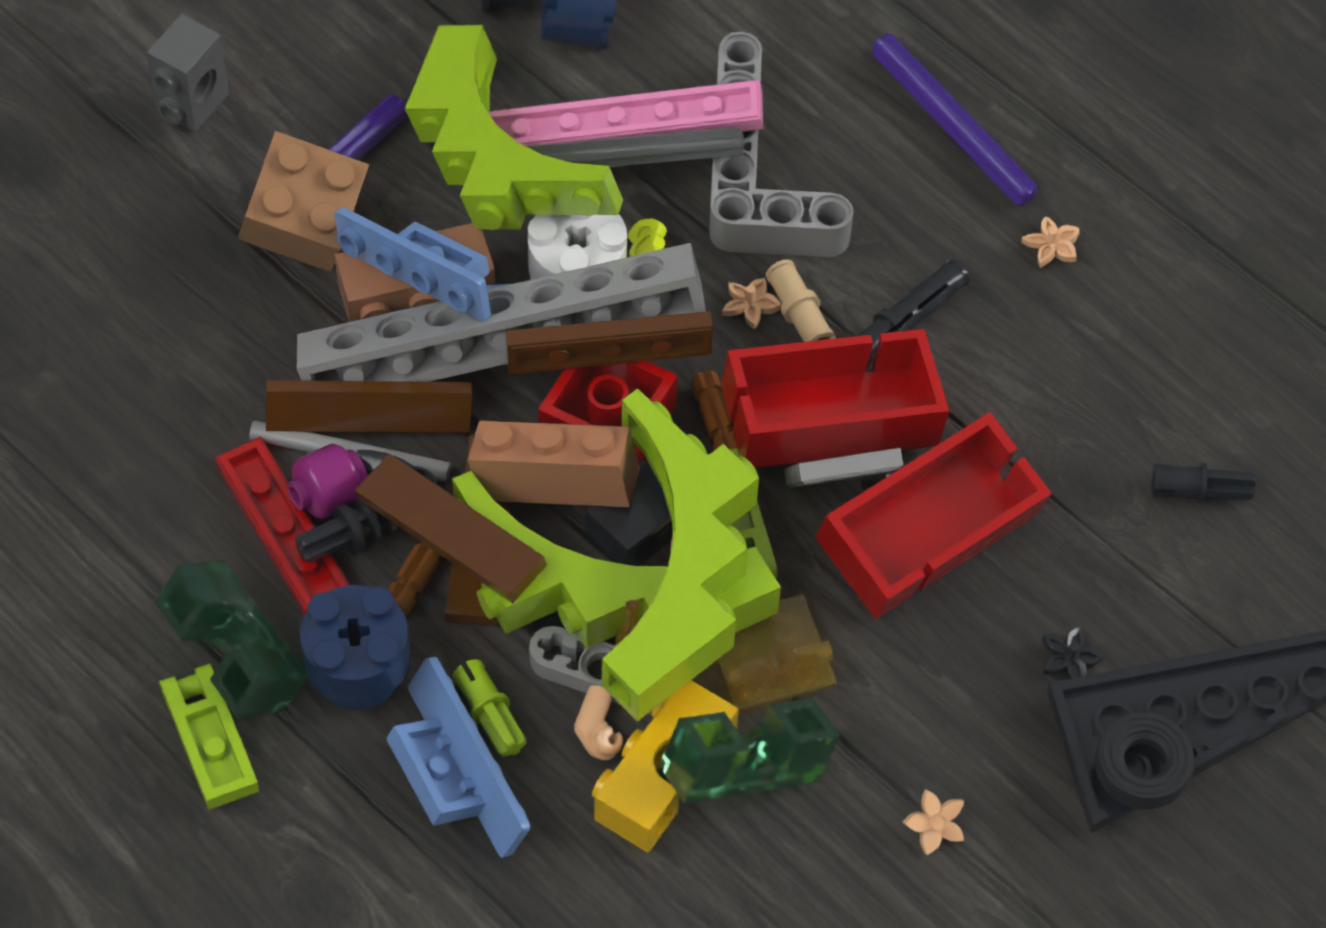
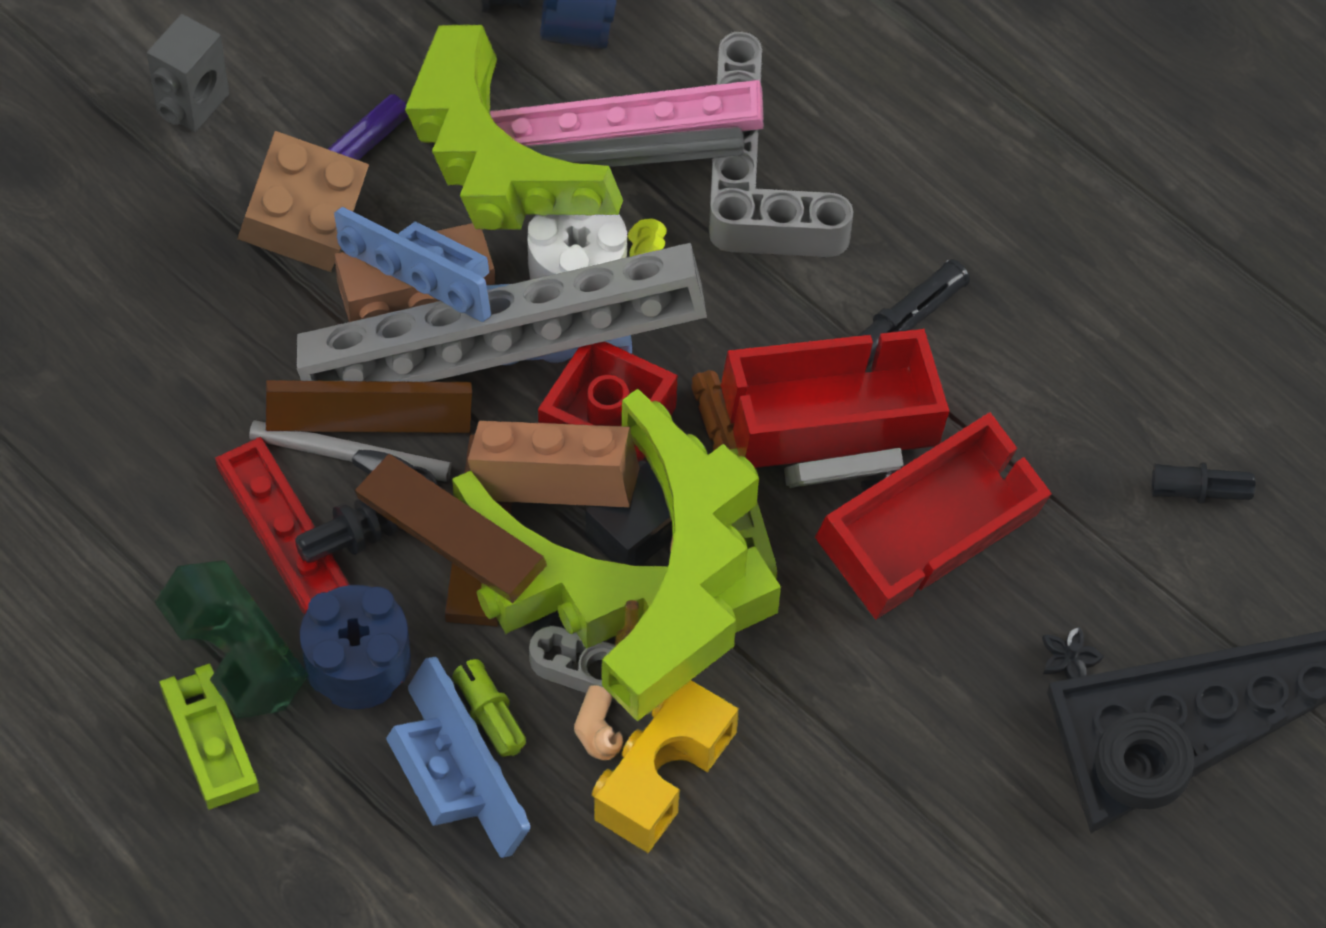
magenta head [287,444,367,520] -> none
dark orange axle [387,542,443,616] -> none
reddish brown tile [506,311,713,374] -> none
clear green arch [660,698,840,804] -> none
clear yellow hinge [717,594,837,712] -> none
light nougat plant [722,278,782,329] -> none
tan pin [766,259,836,342] -> none
dark purple axle [872,33,1037,206] -> none
light nougat plant [903,789,964,855] -> none
light nougat plant [1022,216,1080,268] -> none

